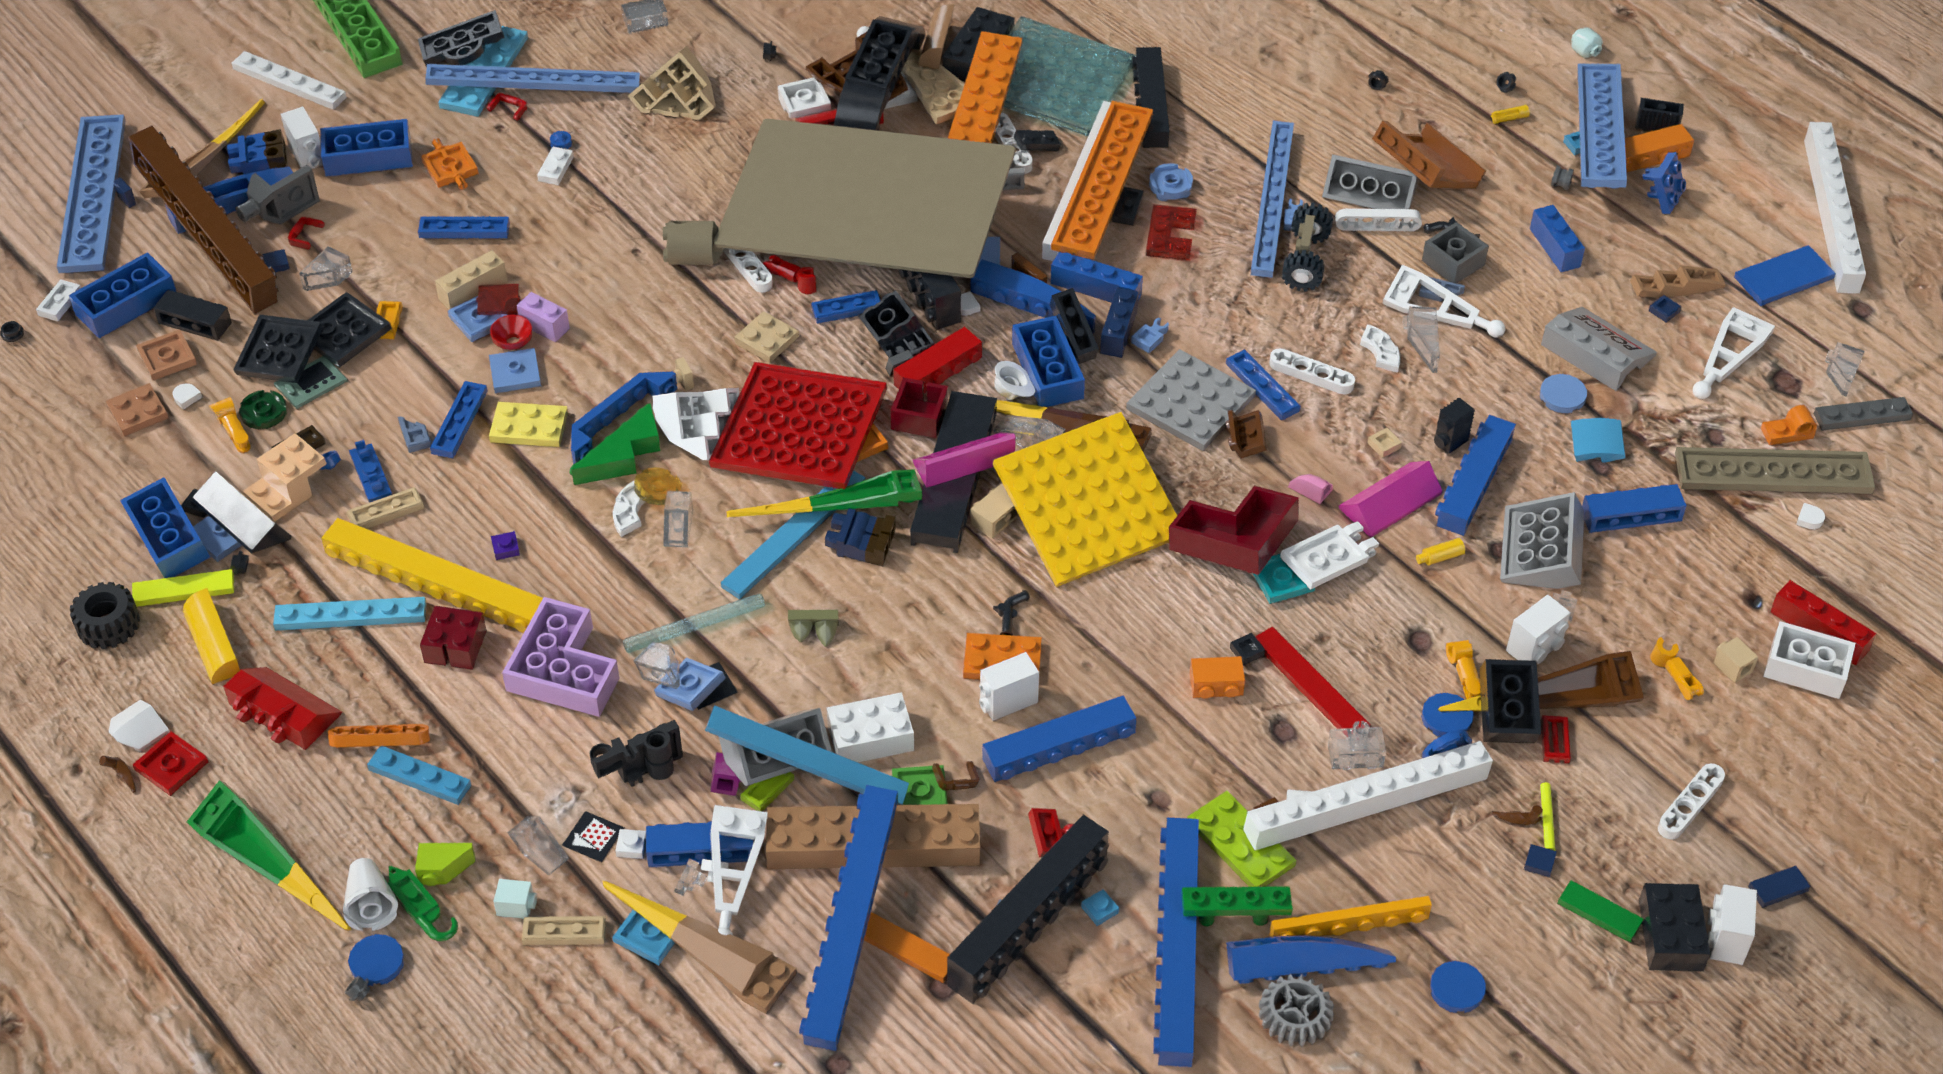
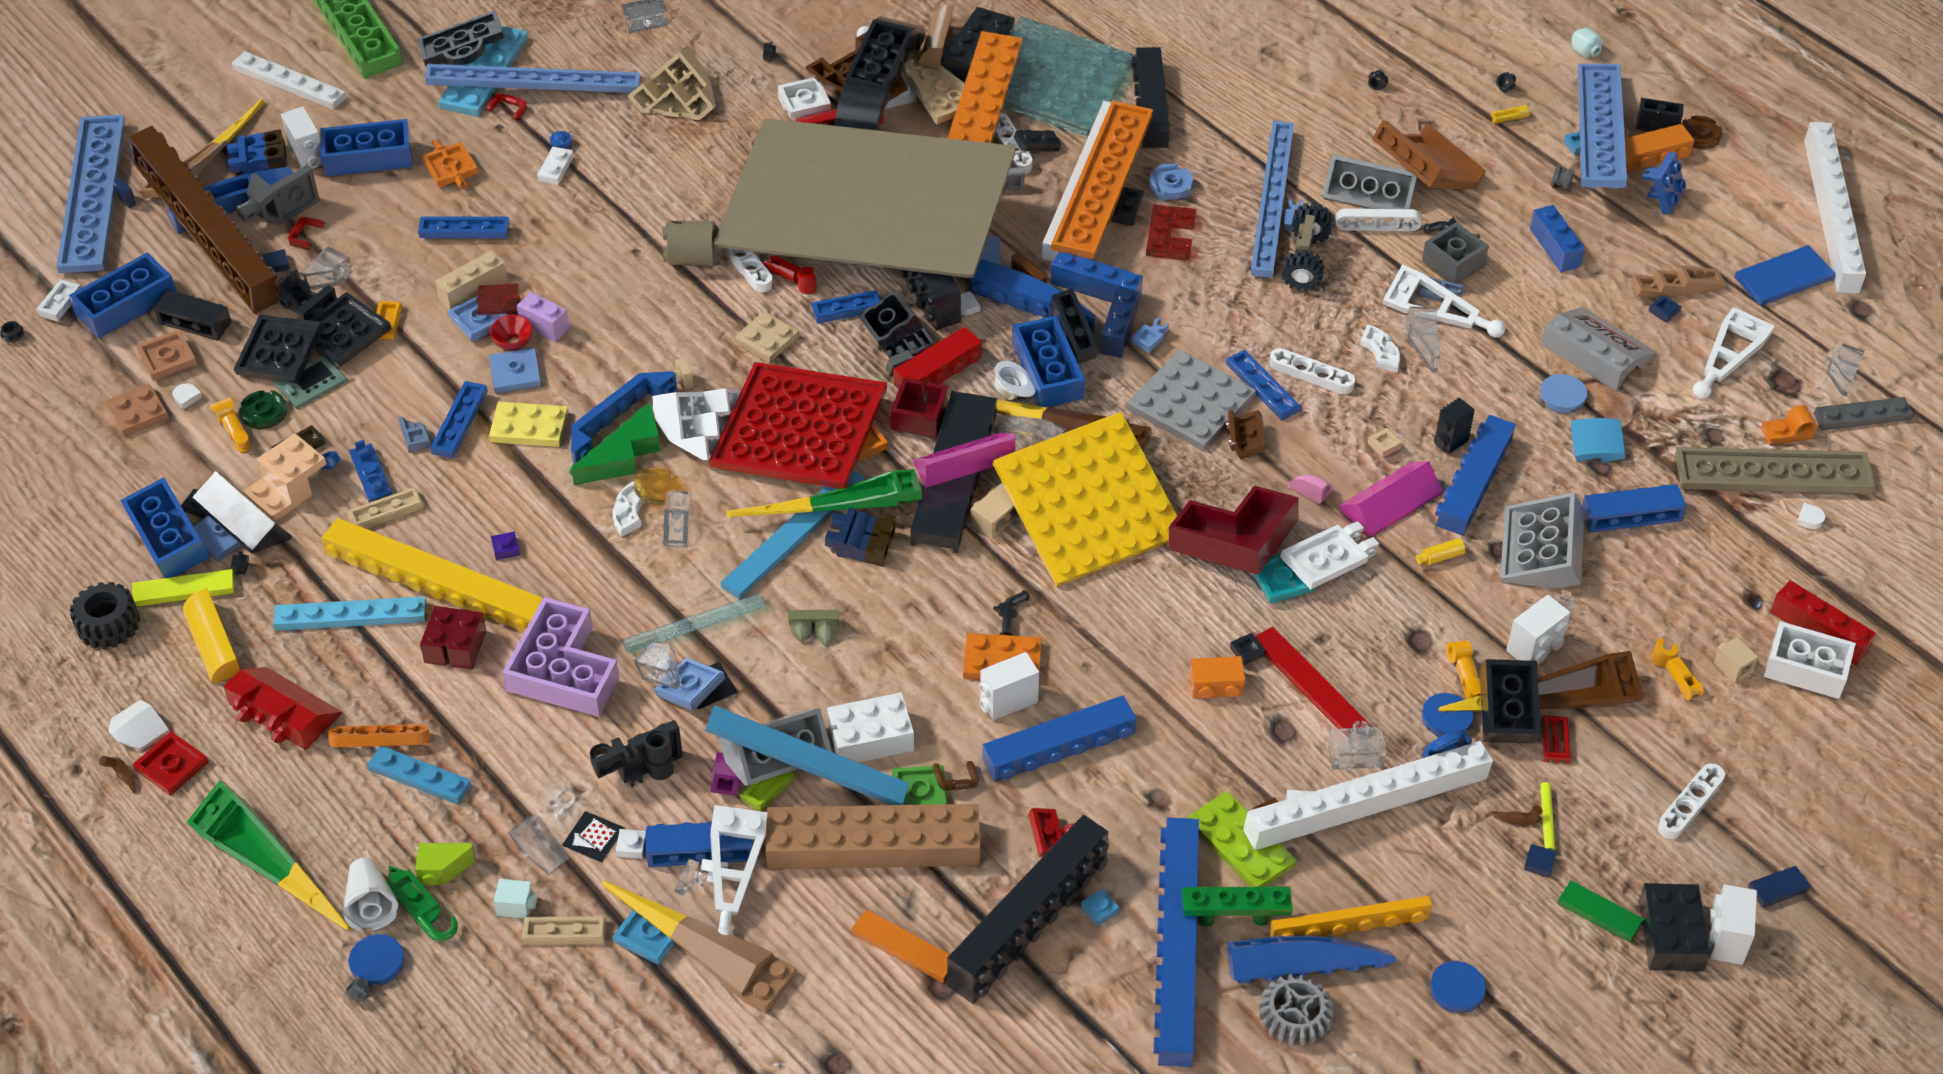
blue brick [799,785,898,1051] -> none
none -> black tile [277,269,337,320]
none -> reddish brown tile [1681,115,1723,150]

